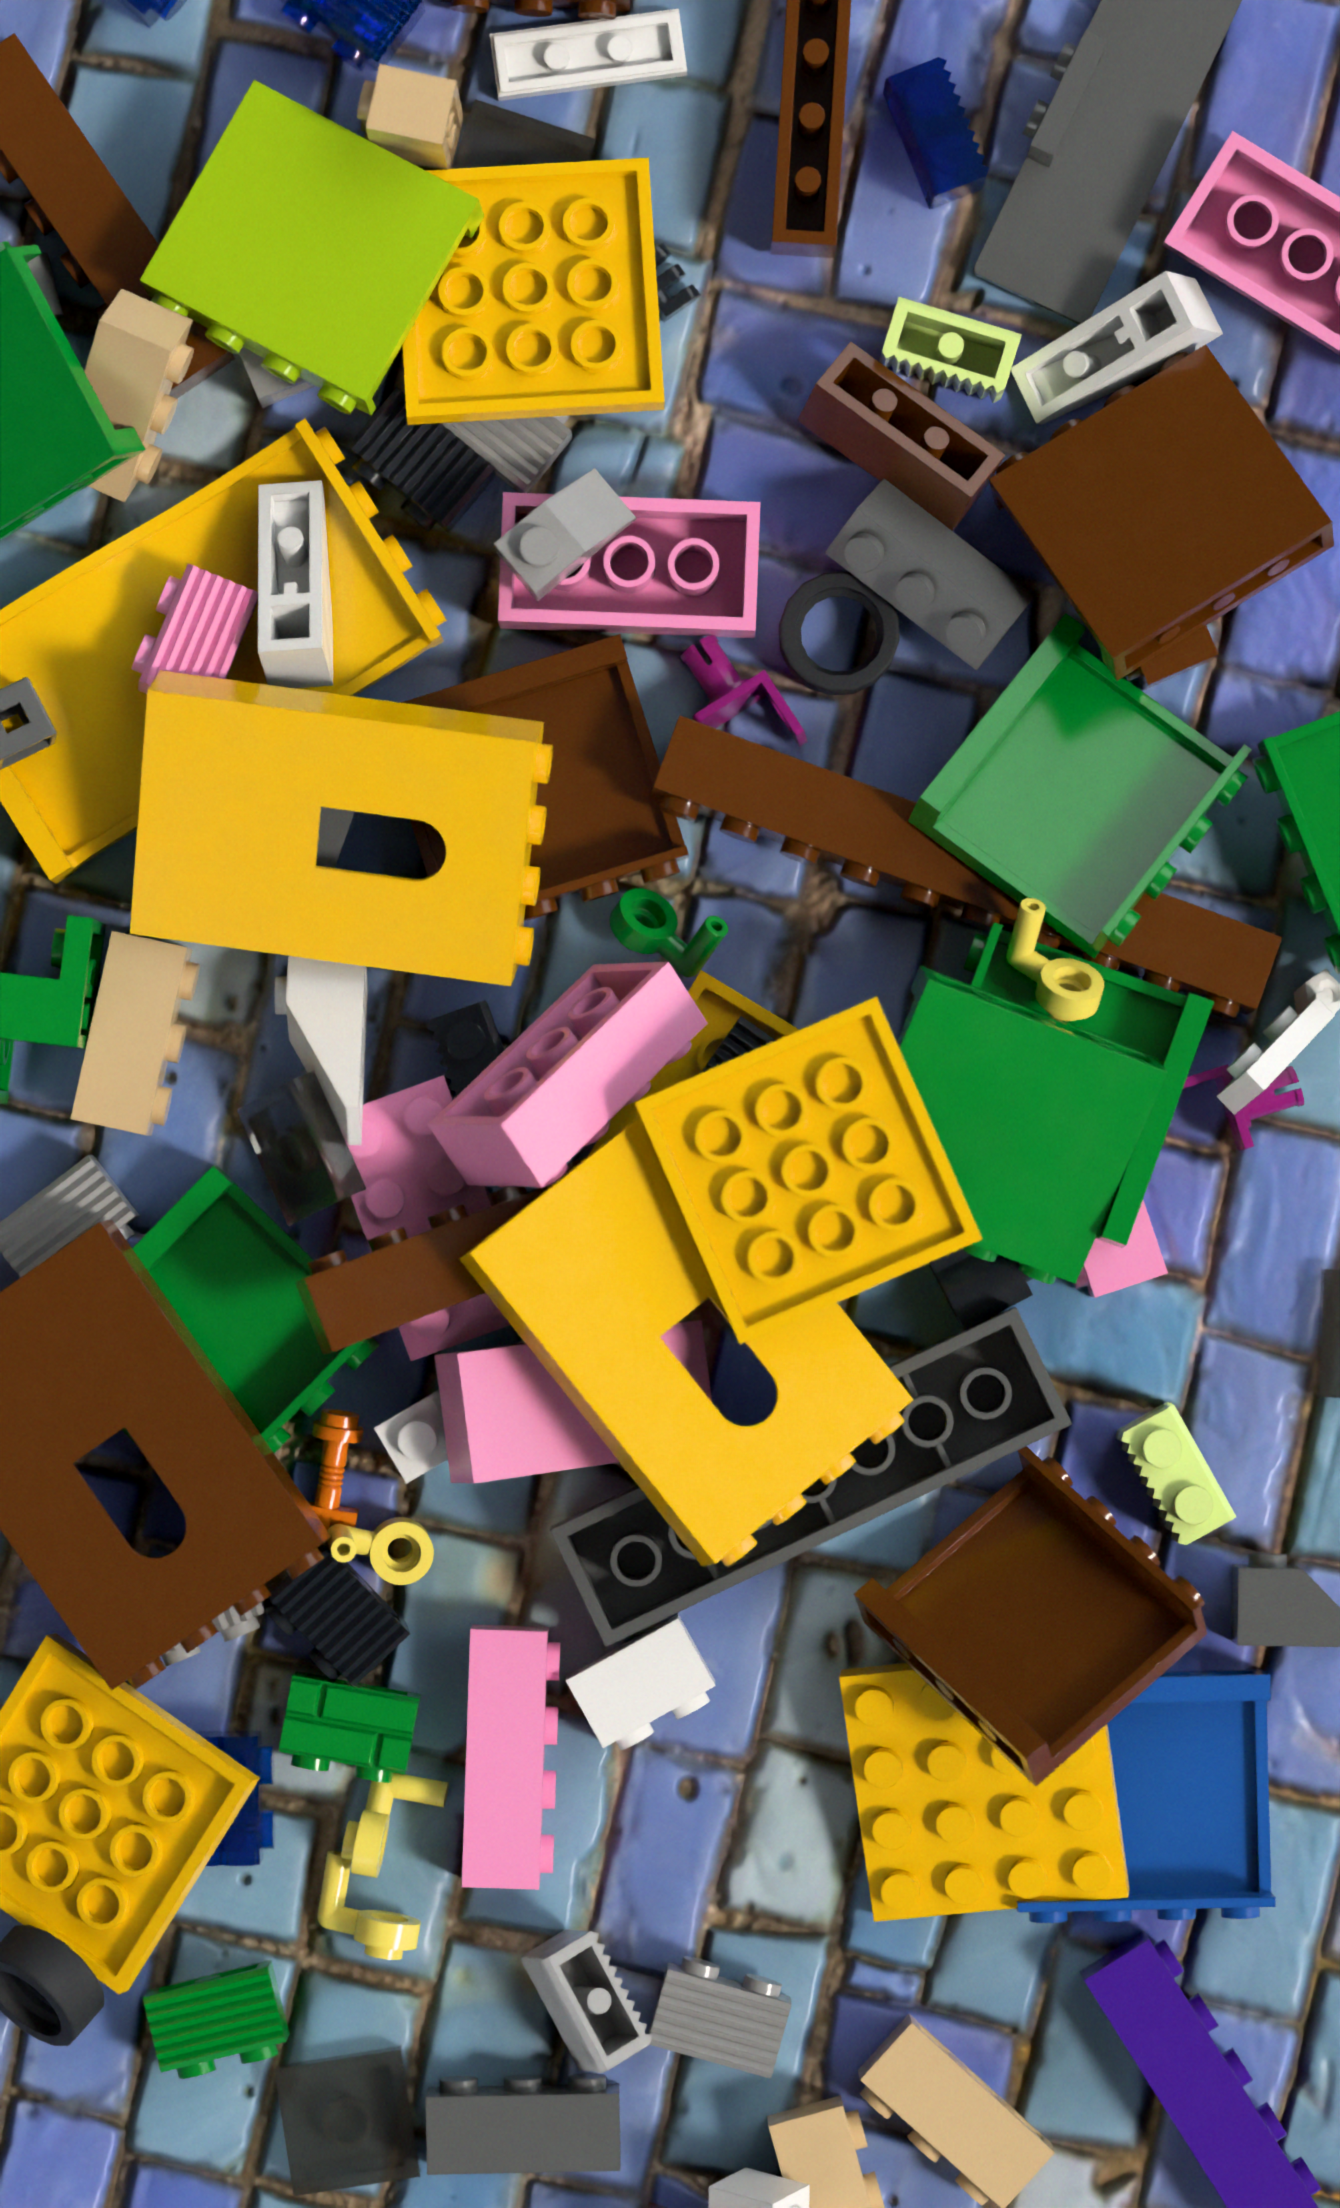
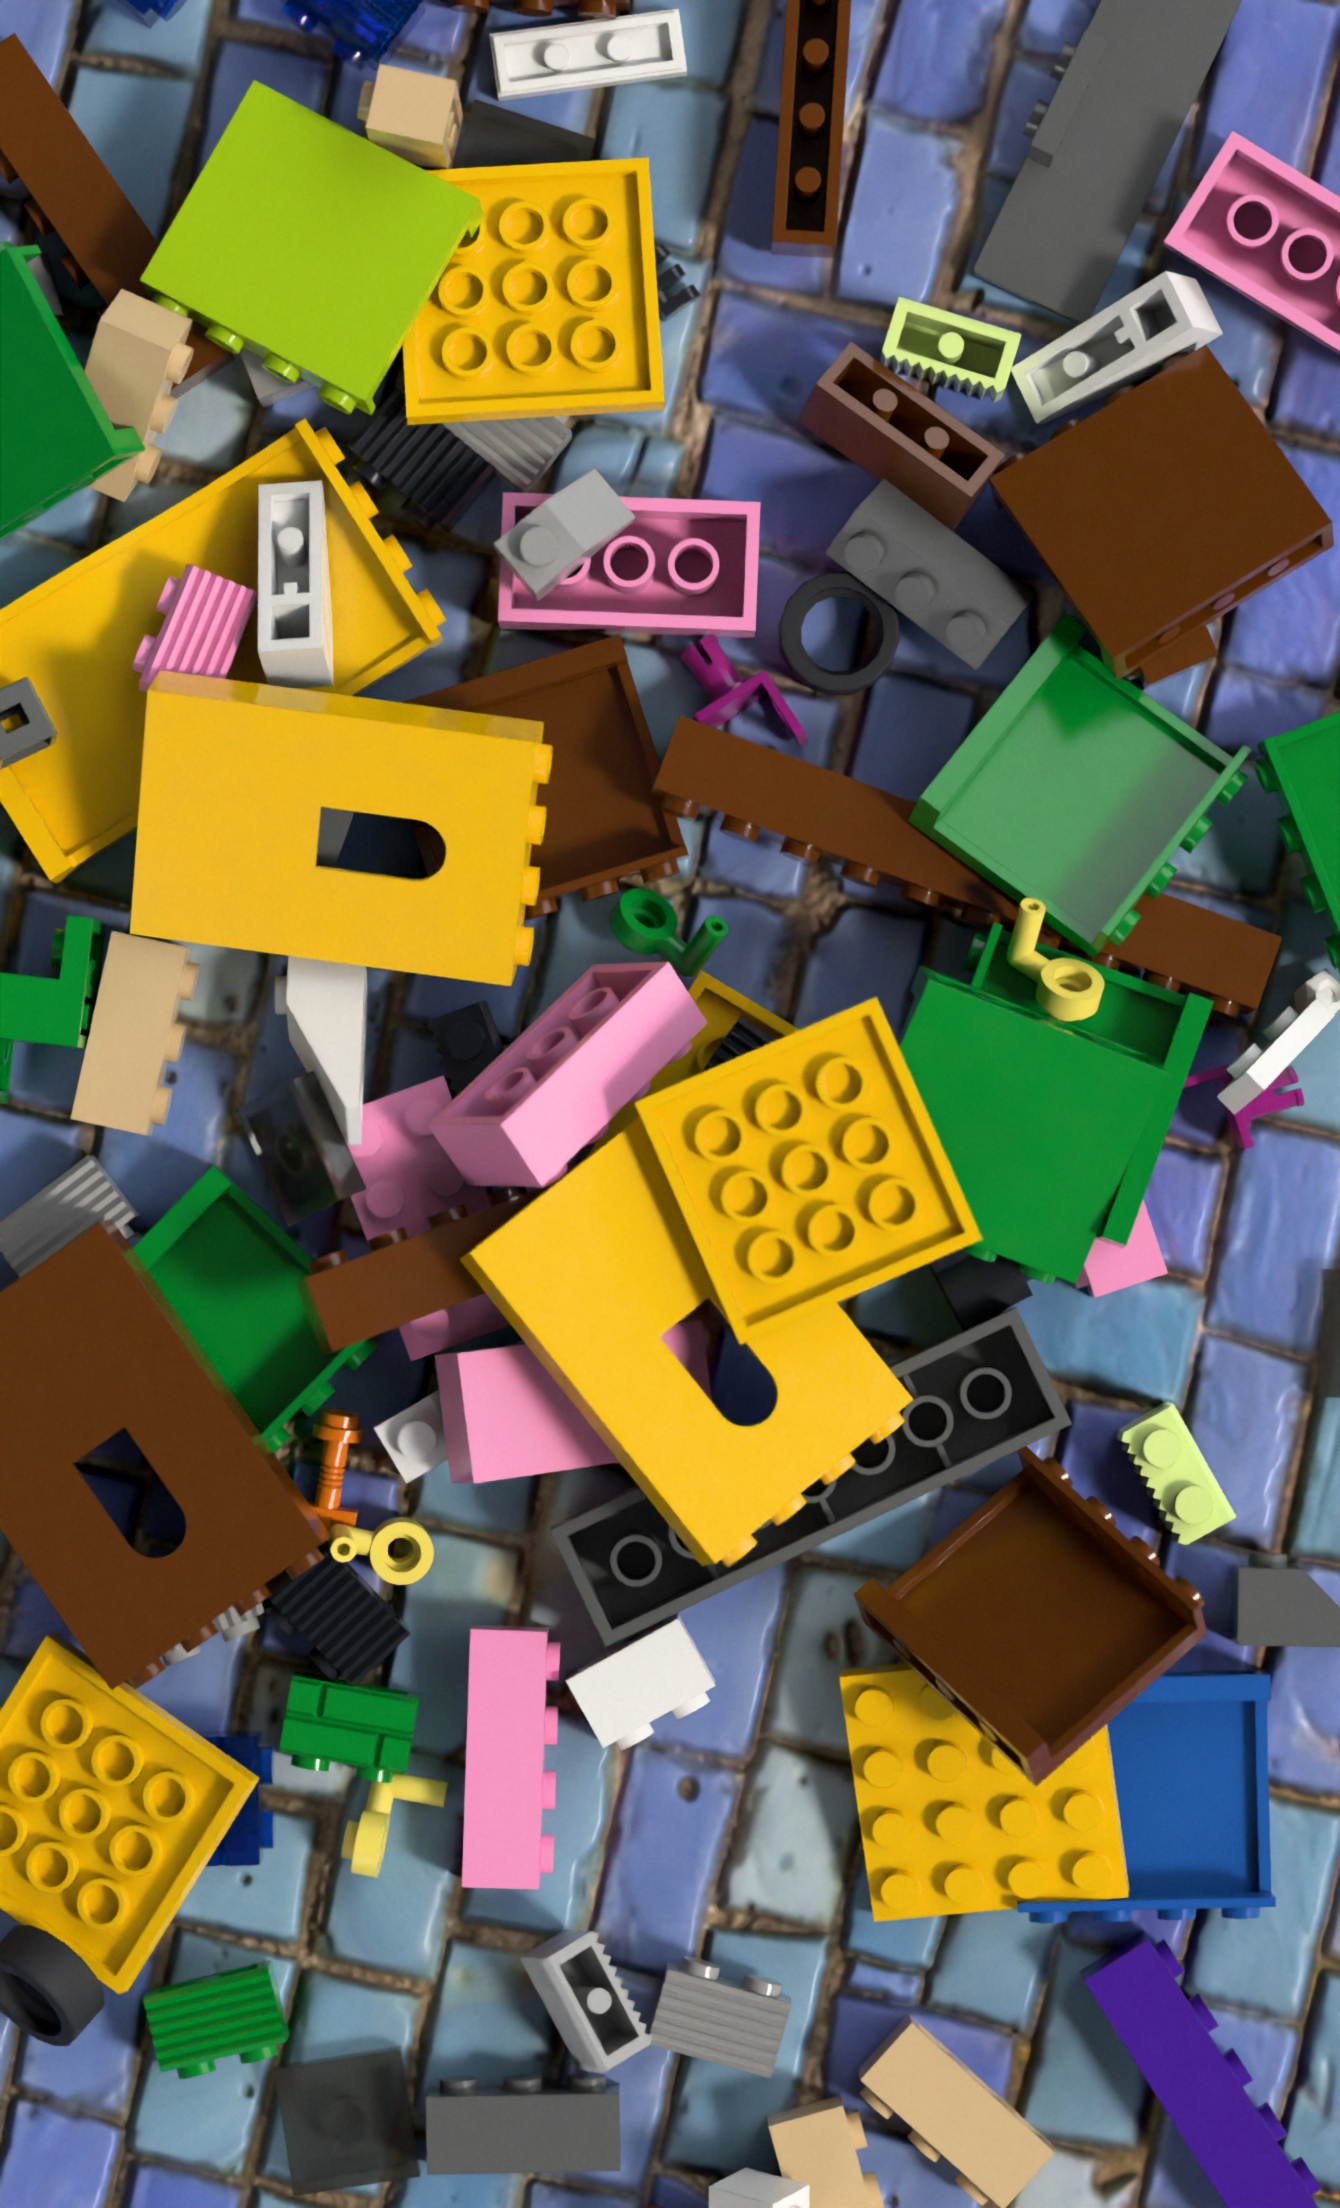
light yellow plate [317,1851,421,1960] -> none
clear blue brick [883,57,989,209] -> none

